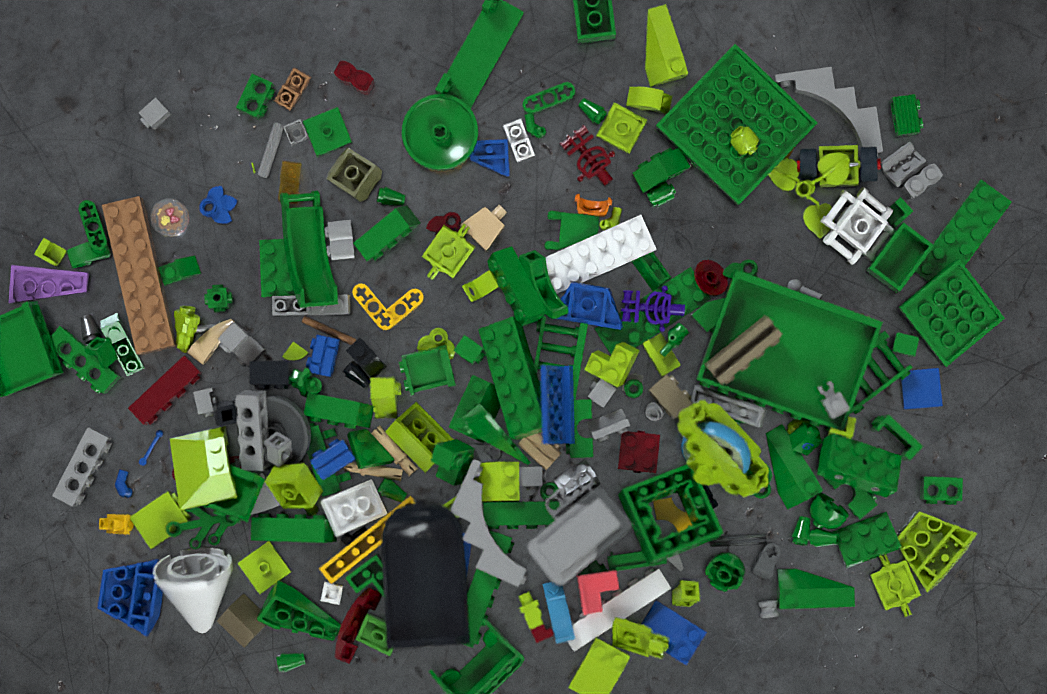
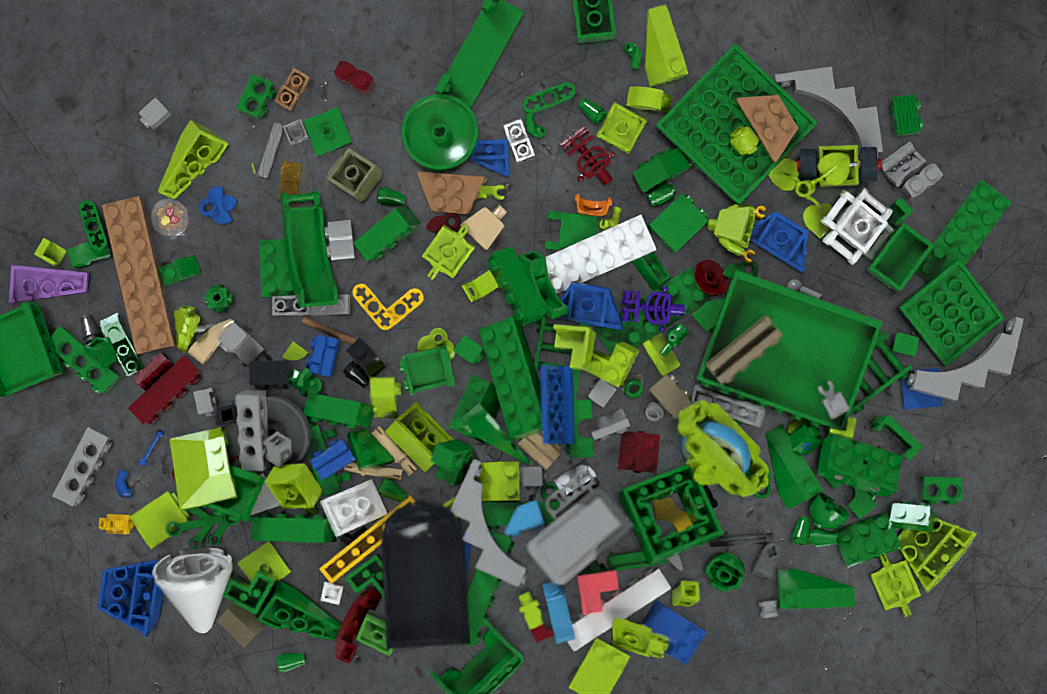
none -> dark red bracket [133,353,174,391]
none -> lime wedge [158,120,229,199]
none -> green brick [222,569,278,615]
none -> medium nougat wing [417,171,487,214]
none -> lime plate [477,185,504,200]
none -> dark azure slope [505,500,544,537]
none -> lime panel [553,324,596,371]
none -> green arm [624,42,642,70]
none -> green panel [648,194,709,254]
none -> lime torso [708,203,766,263]
none -> medium nougat wing [735,95,798,163]
none -> blue wing [749,211,808,274]
none -> brick [890,501,936,532]
none -> light grey arch [907,317,1024,401]

